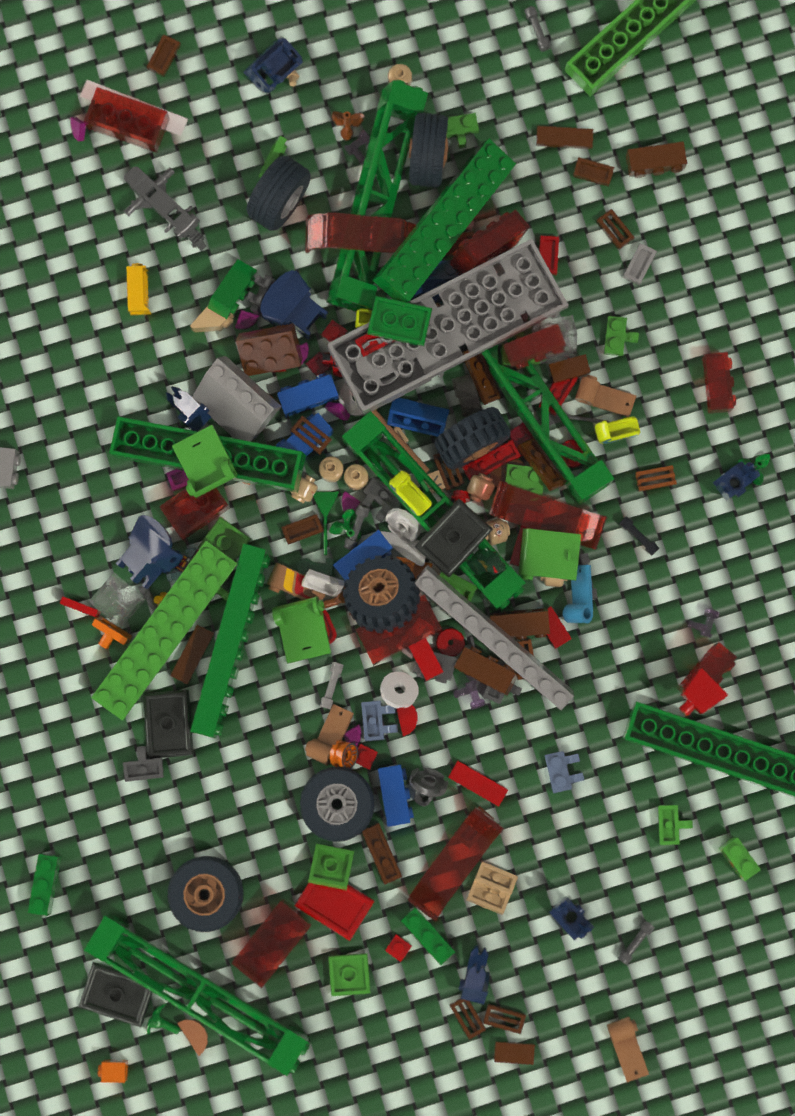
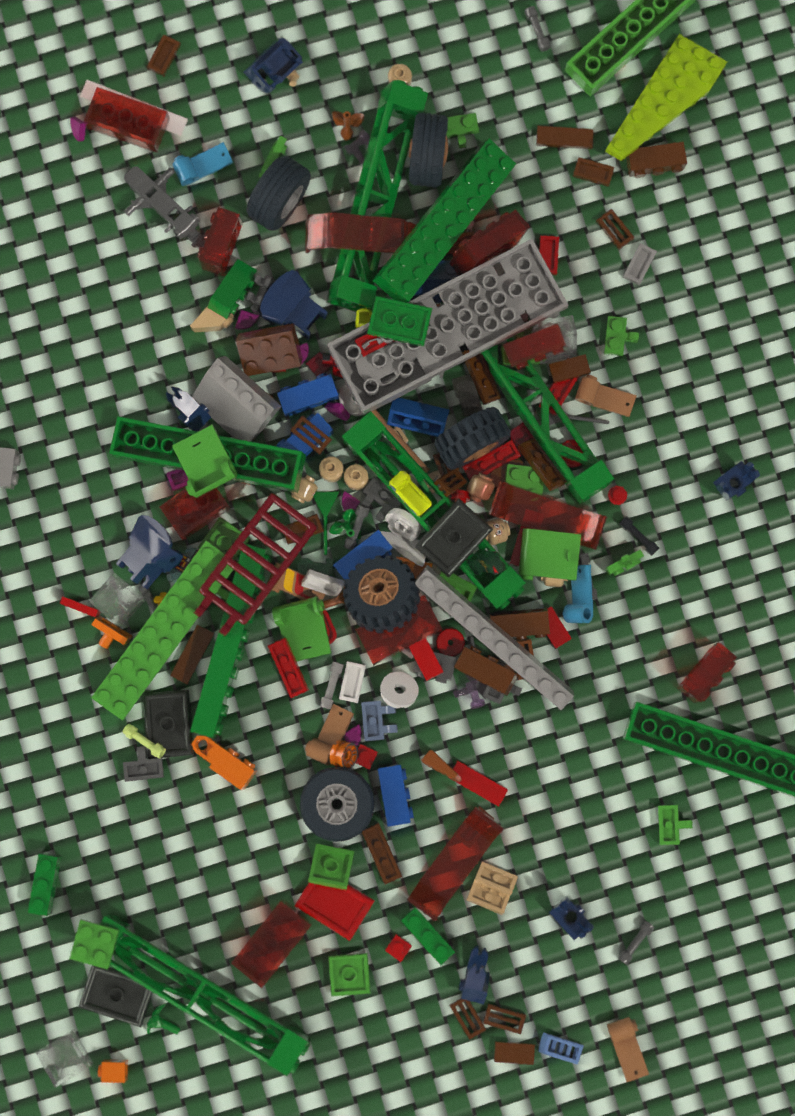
yellow window [127,263,151,315] -> none
black wheel [167,856,244,932] -> none
nougat tile [177,1019,208,1056] -> none
red plate [321,320,348,342] -> none
red tile [396,705,418,737] -> none
dark grey tile [409,768,448,806] -> none
sand blue plate [545,751,584,793] -> none
neon yellow animal [594,416,641,444] -> none
dark orange tile [635,465,677,492] -> none
red torso [679,668,728,716] -> none
piece [688,608,720,638] -> none
clear red brick [702,352,736,414] -> none
bright green brick [719,837,761,881] -> none
green plant [738,454,770,486] -> none
none -> clear slope [36,1029,93,1087]
none -> bright green plate [69,919,120,970]
none -> yellowish green bar [123,724,166,759]
none -> dark azure door [172,142,233,186]
none -> orange brick [192,736,257,790]
none -> dark red bar [194,493,317,636]
none -> clear red brick [197,207,243,277]
none -> red tile [267,637,309,698]
none -> white tile [339,661,366,703]
none -> dark orange slope [421,750,462,782]
none -> reddish brown tile [434,469,467,497]
none -> medium blue slope [538,1032,584,1065]
none -> lime wing [605,34,727,161]
none -> bright green plate [605,549,644,577]
none -> red plate [608,486,627,505]

